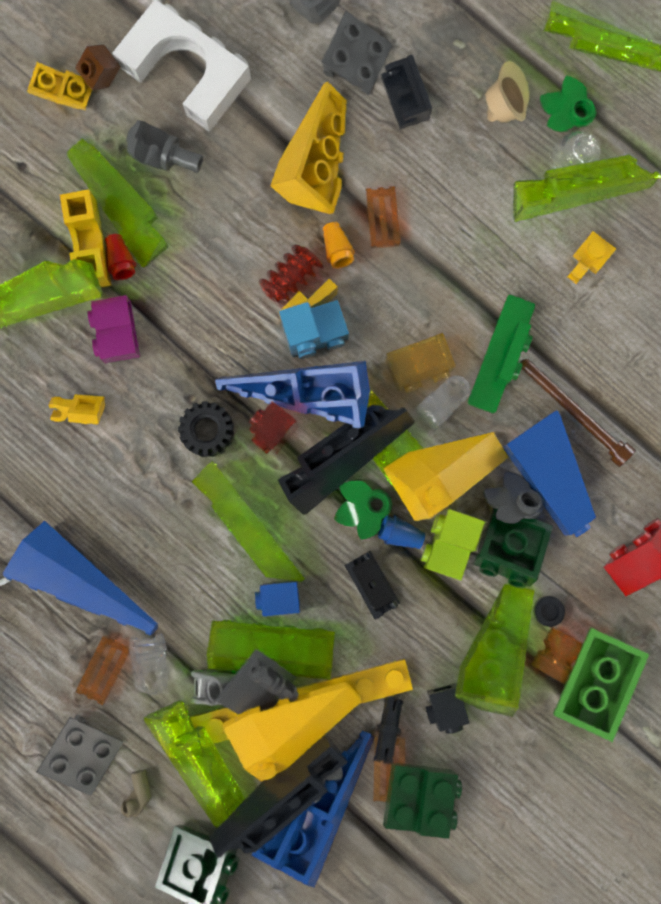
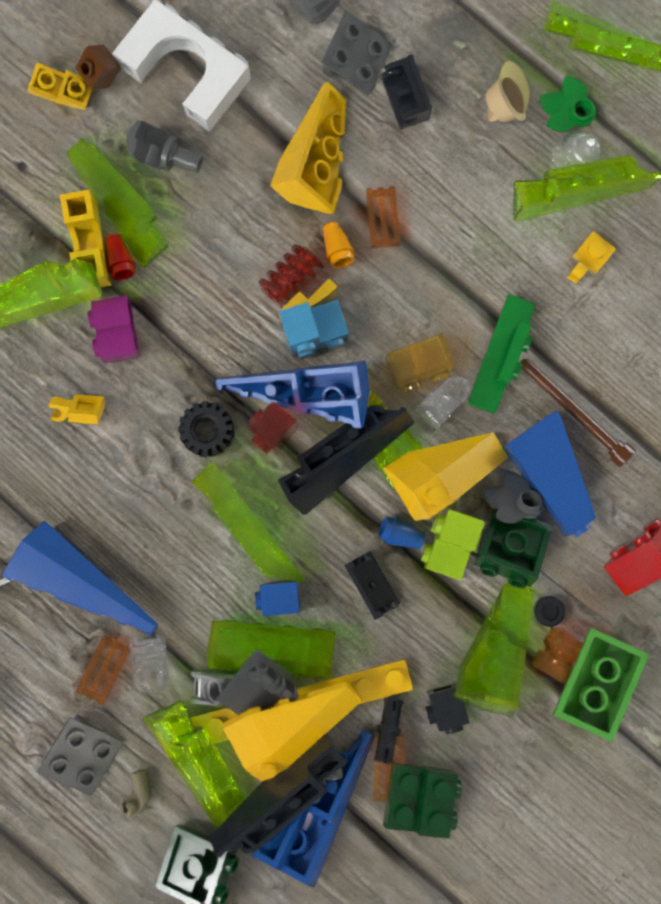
green plate [334,481,392,540] -> none

